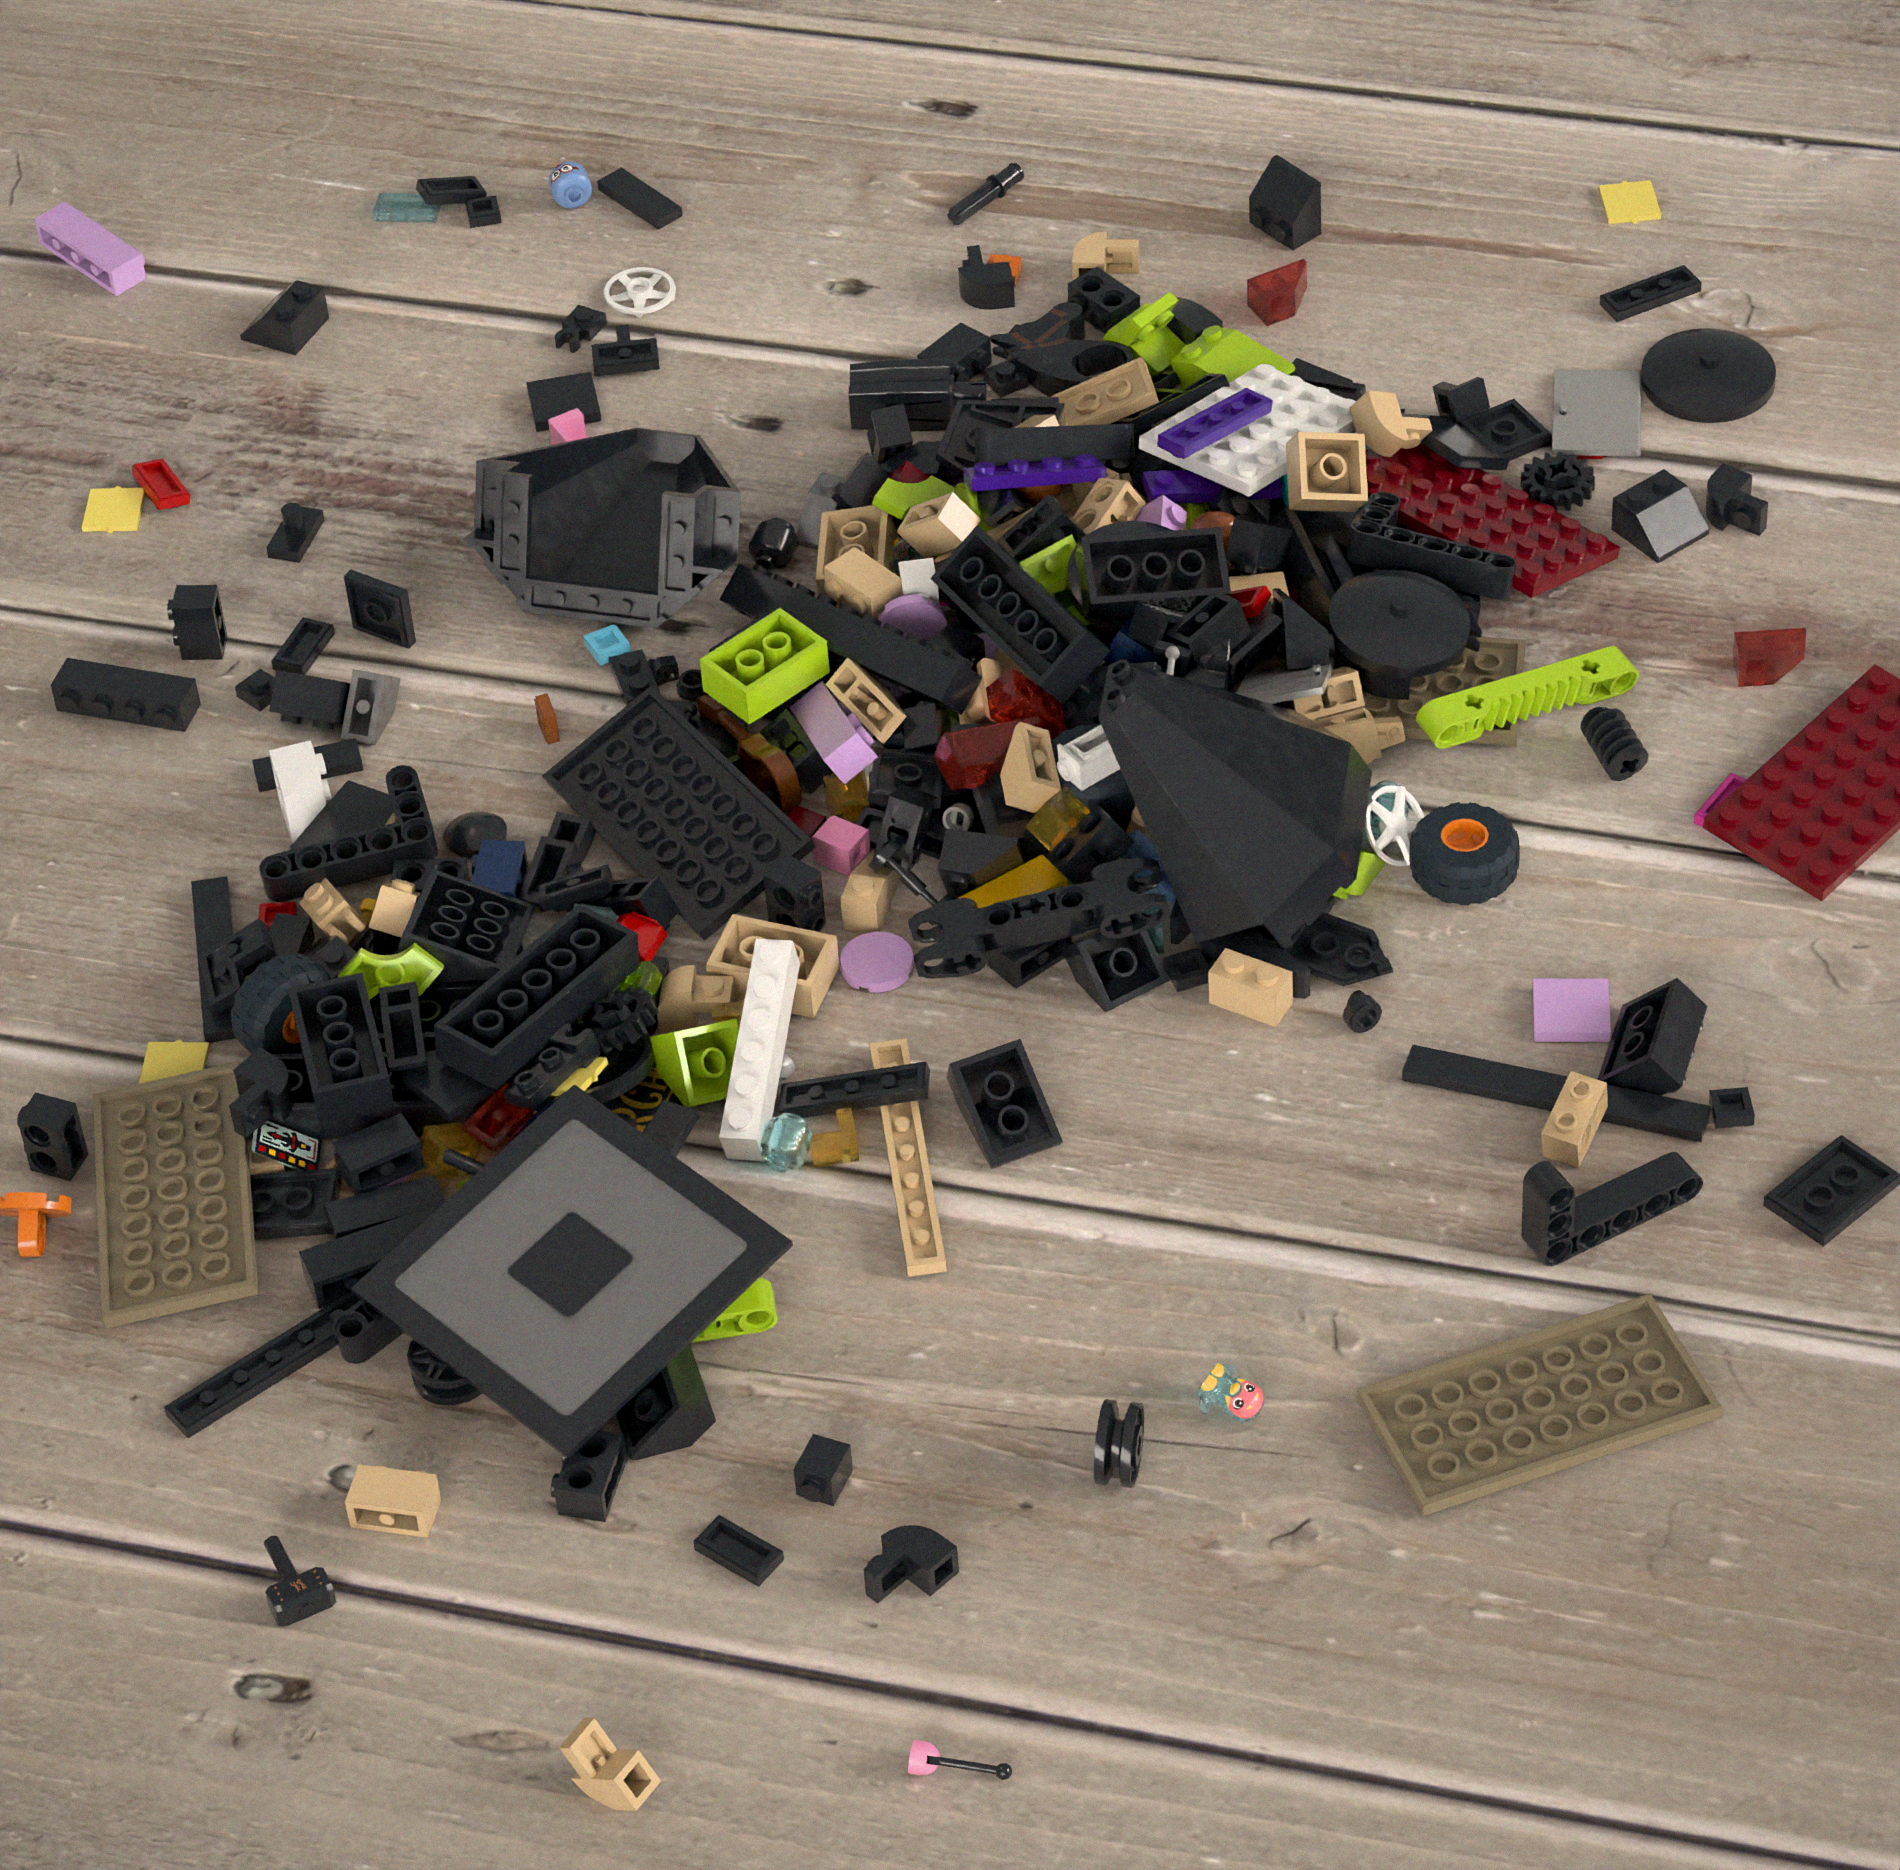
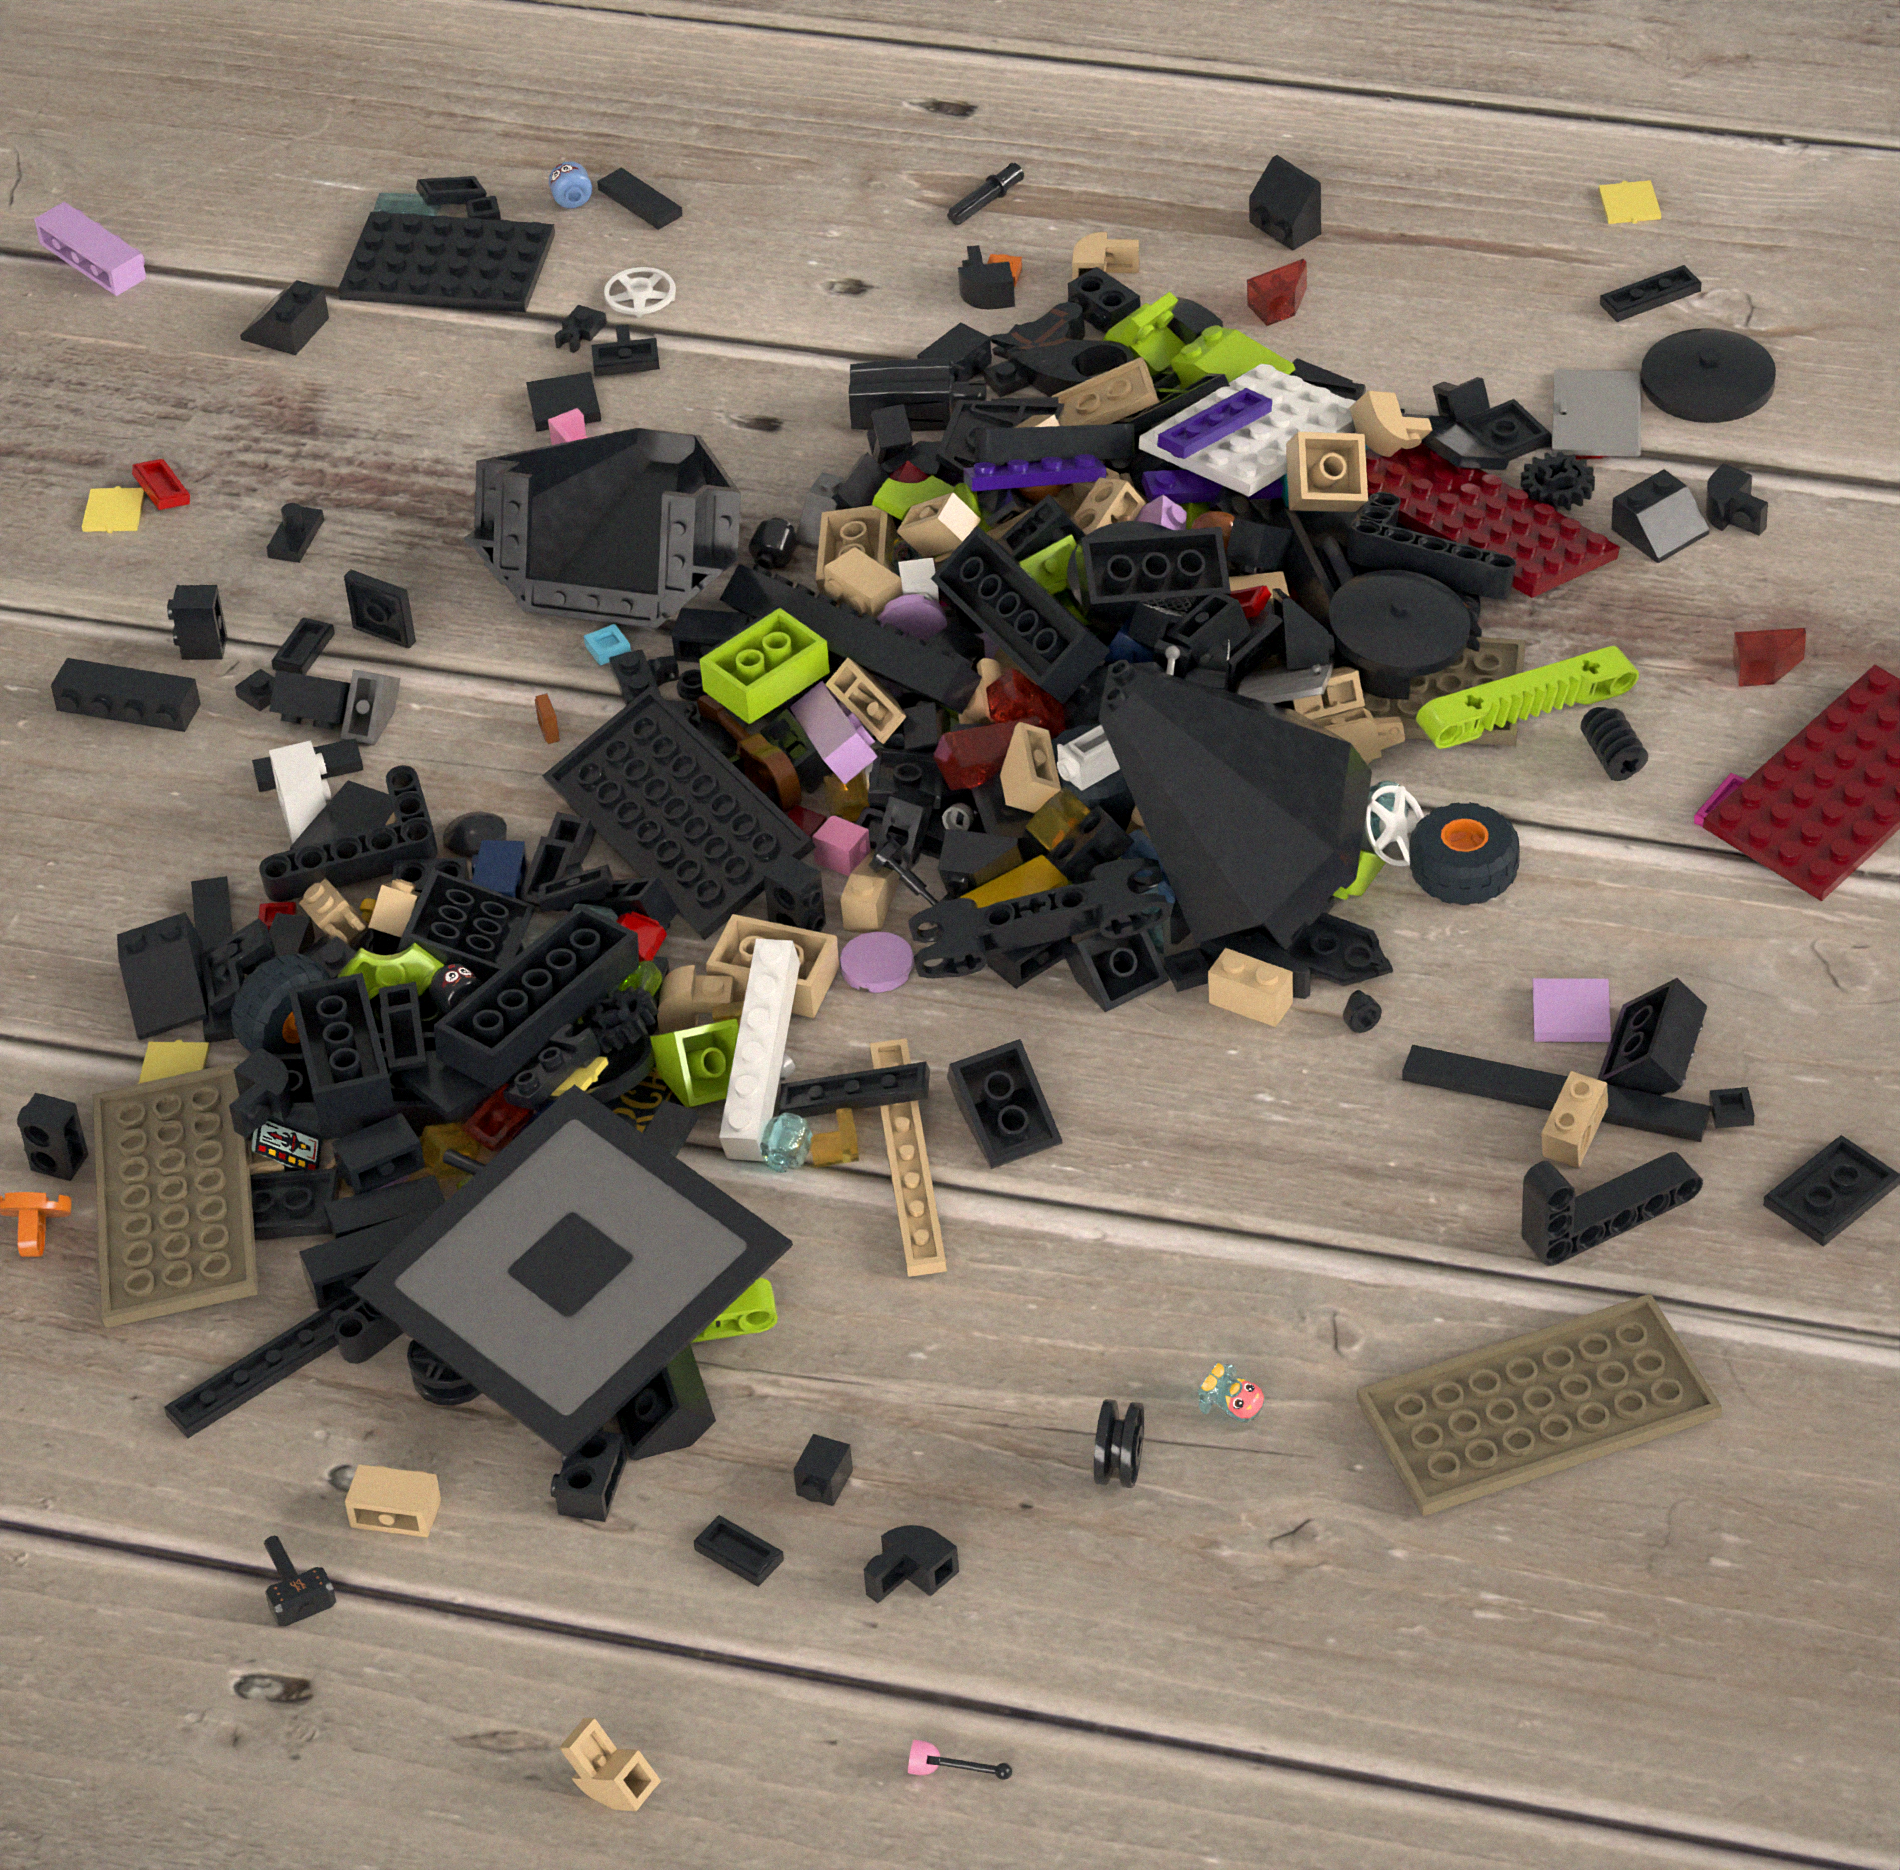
none -> black slope [117,912,209,1040]
none -> black plate [338,211,555,313]
none -> black head [429,963,483,1015]
none -> black brick [672,607,750,663]

